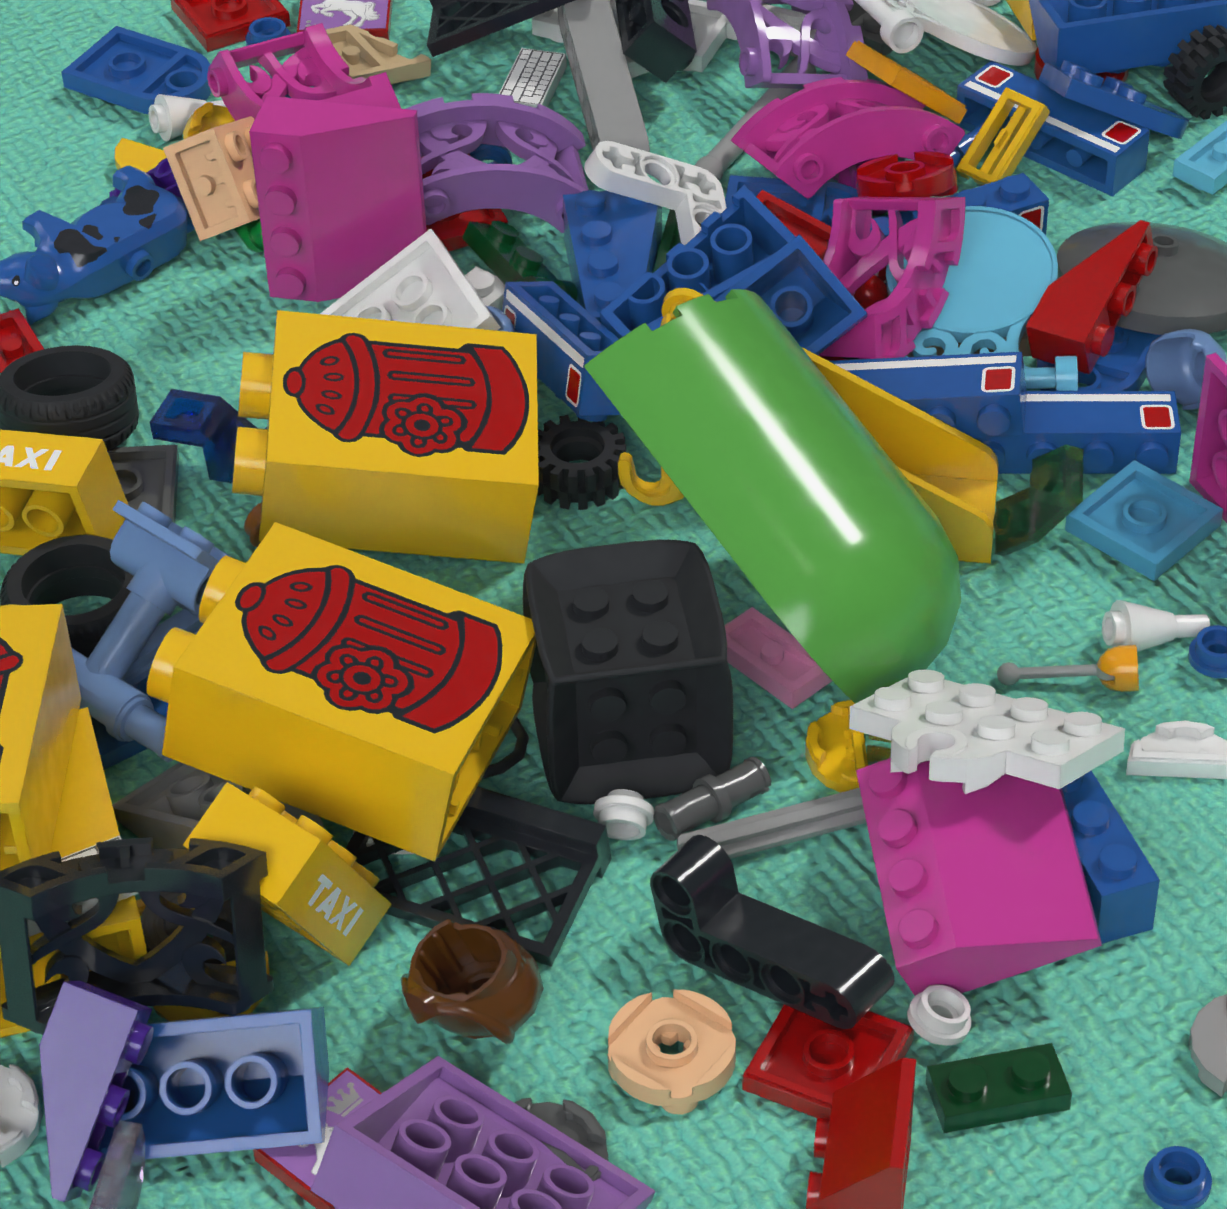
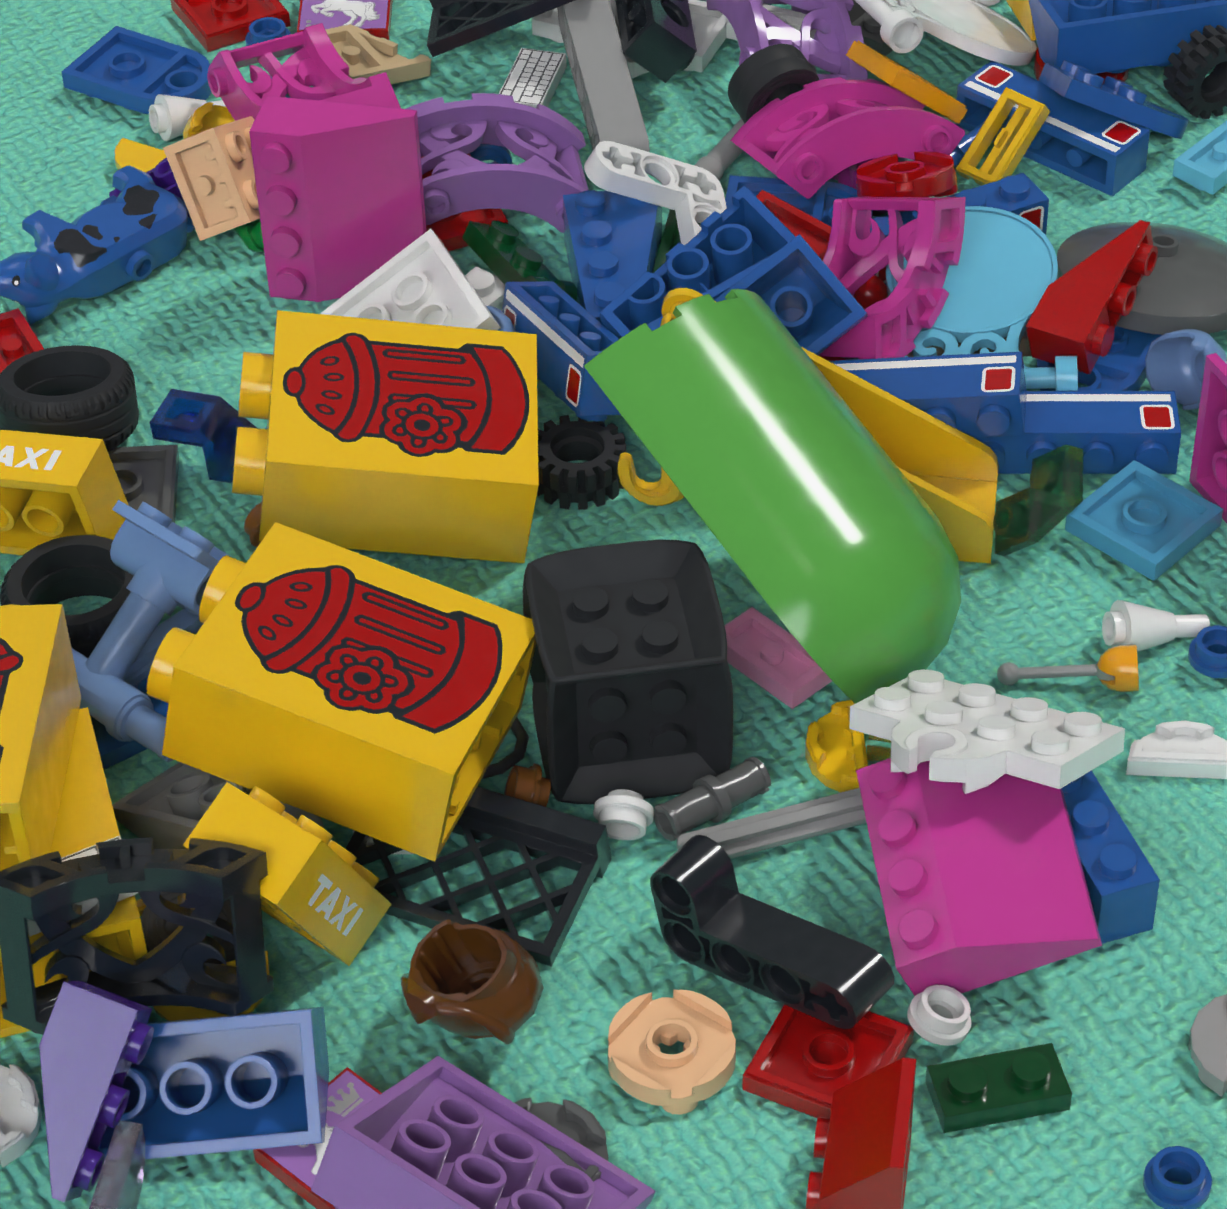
none -> dark orange plate [504,763,551,807]
none -> black tyre [728,44,819,123]

